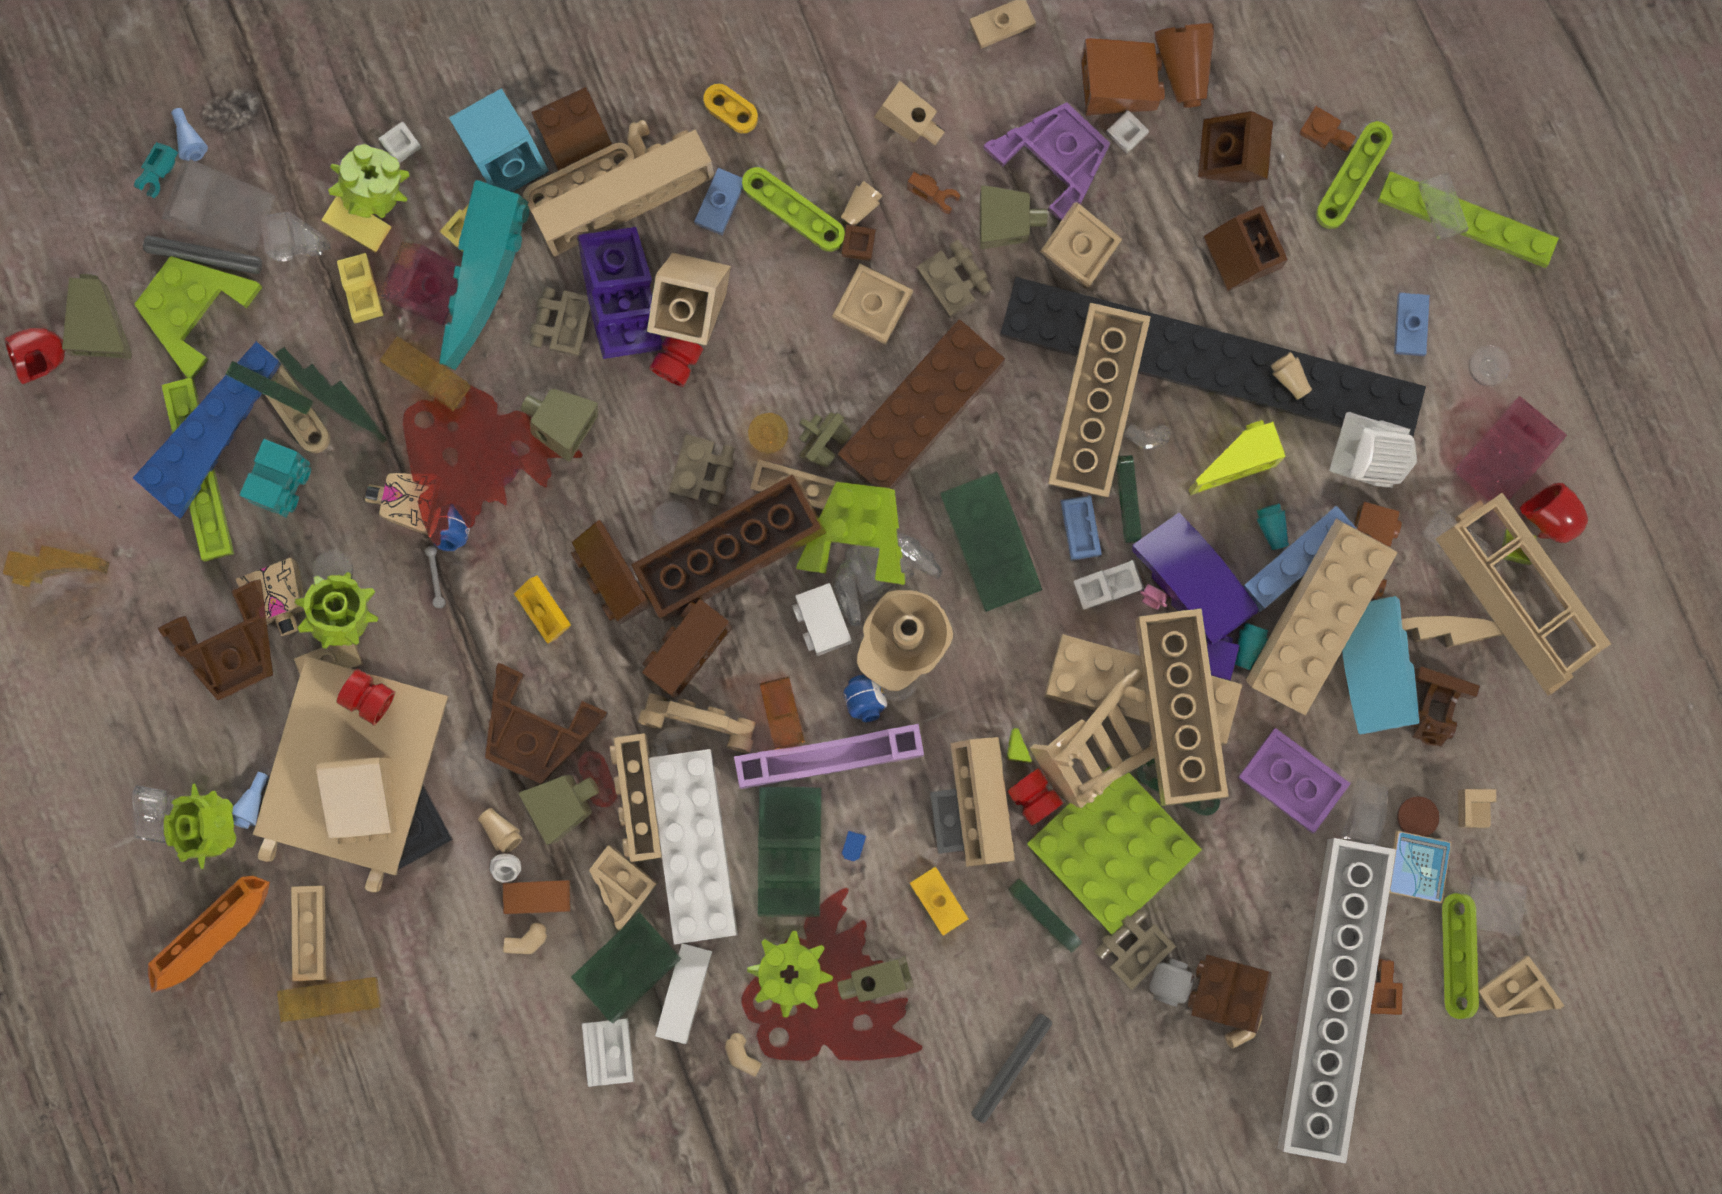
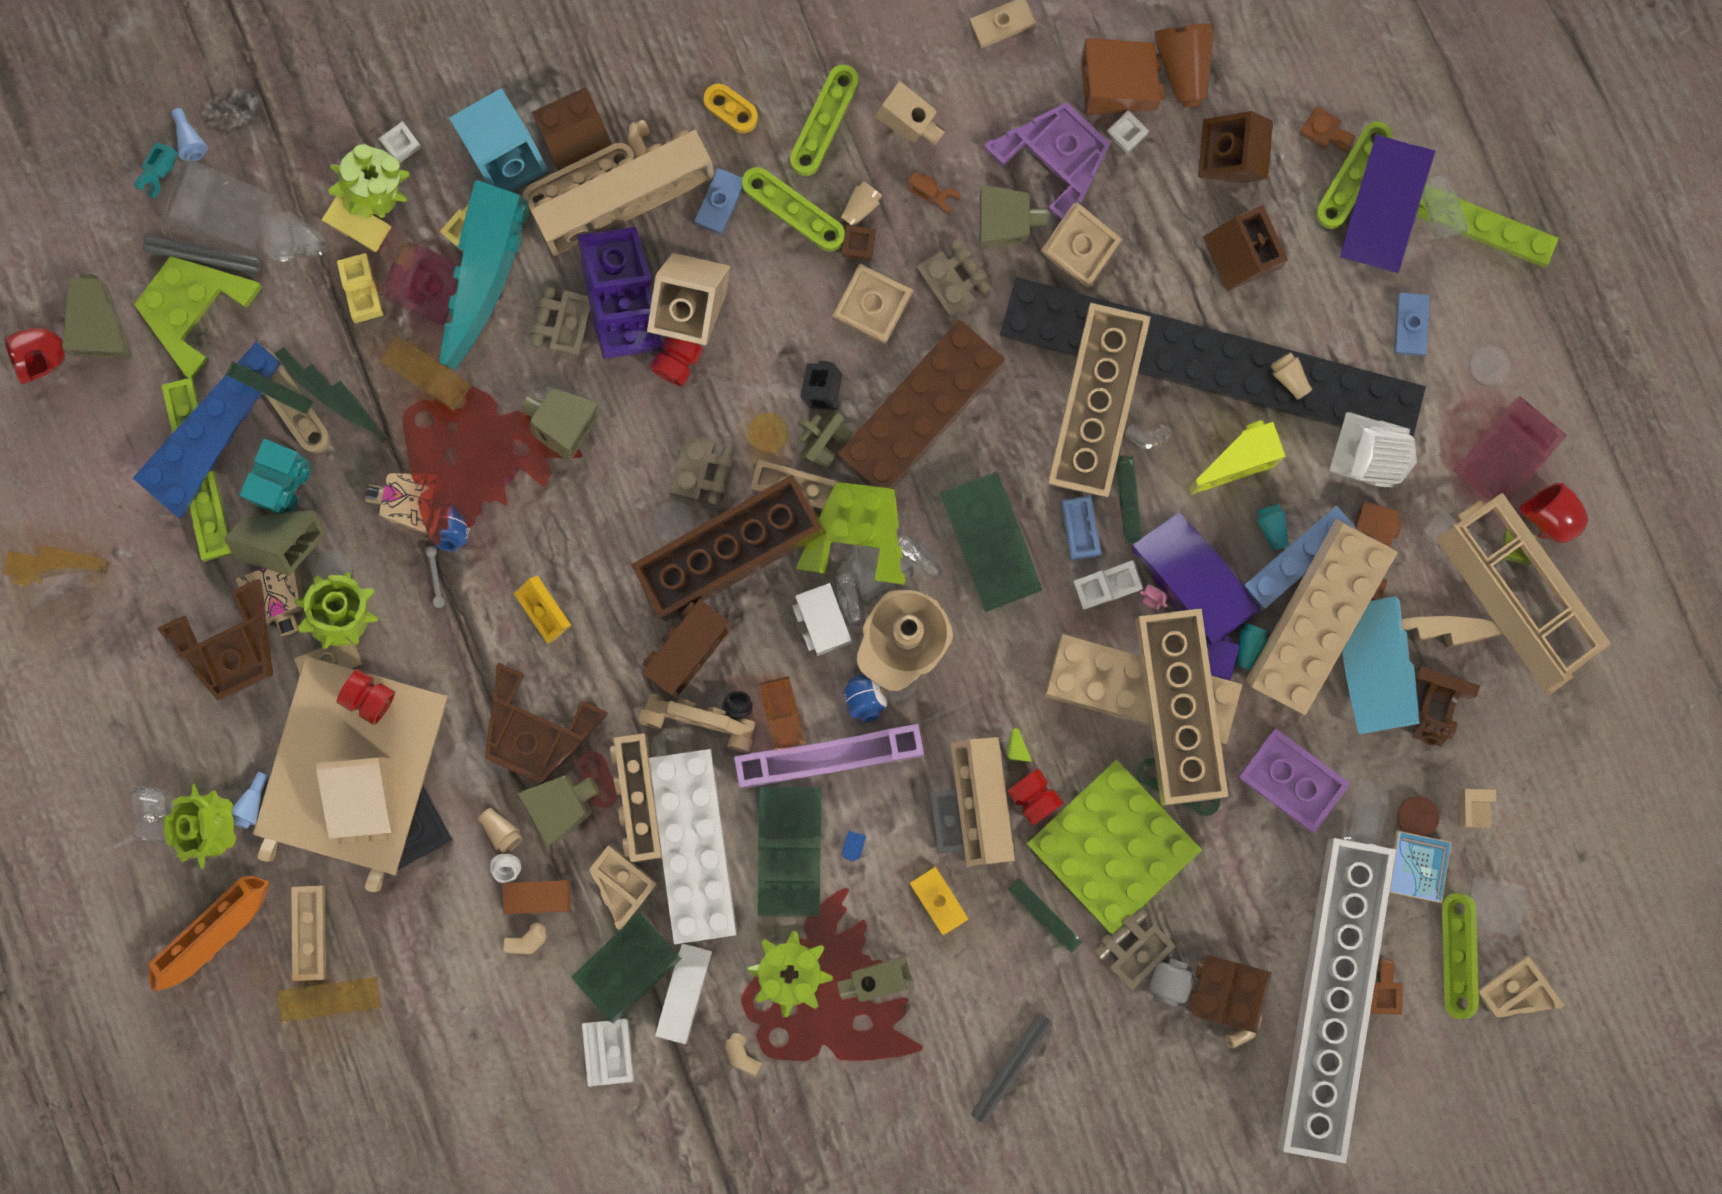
reddish brown slope [571,520,652,625] -> none
tan hand [1030,668,1154,808] -> none
none -> olive slope [224,510,326,576]
none -> black plate [722,691,753,719]
none -> lime plate [790,65,858,176]
none -> black brick [800,361,843,410]
none -> dark purple slope [1340,135,1436,274]

